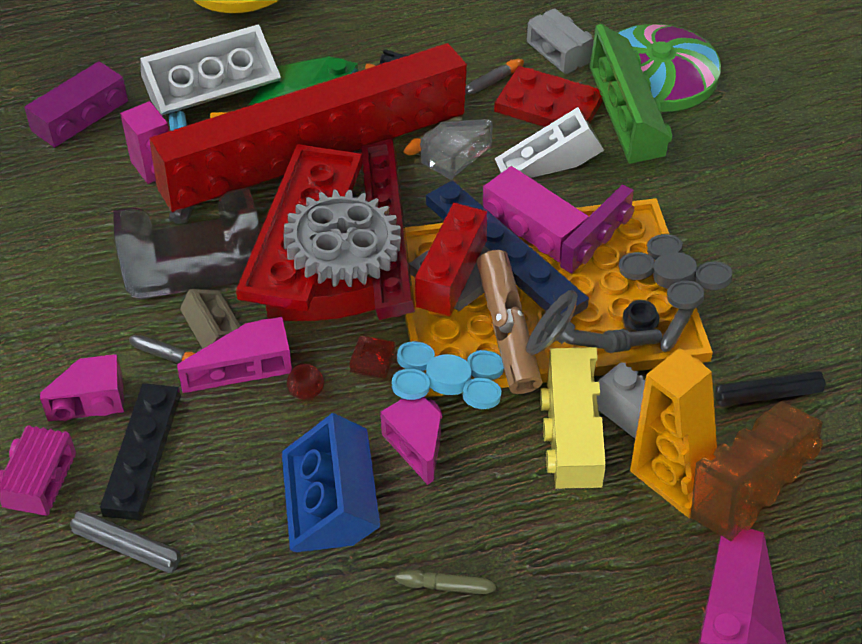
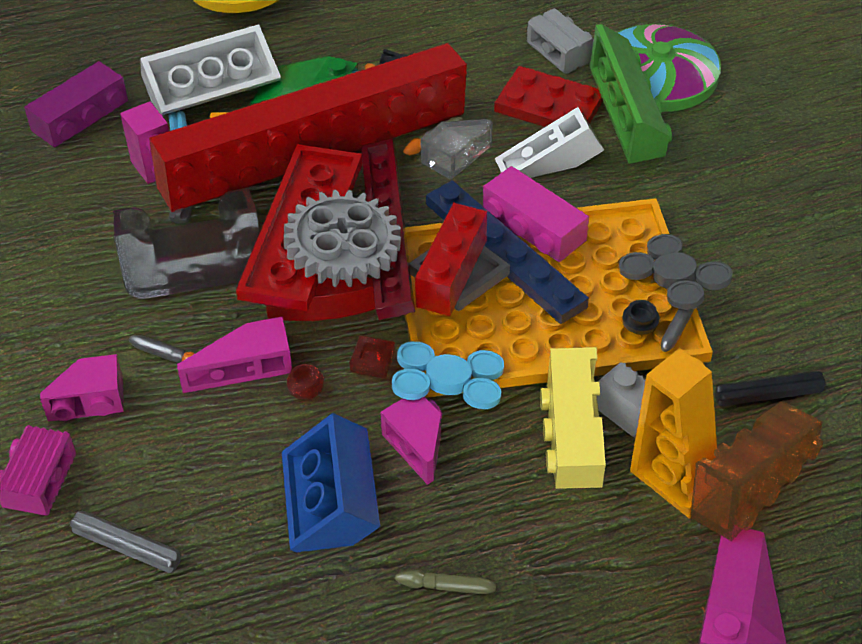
black plate [100,383,181,521] -> none
dark tan slope [181,289,240,349] -> none
flat silver piece [465,59,524,95] -> none
medium nougat piece [476,250,542,394] -> none
dark grey dish [526,290,662,355] -> none
magenta plate [560,184,634,274] -> none

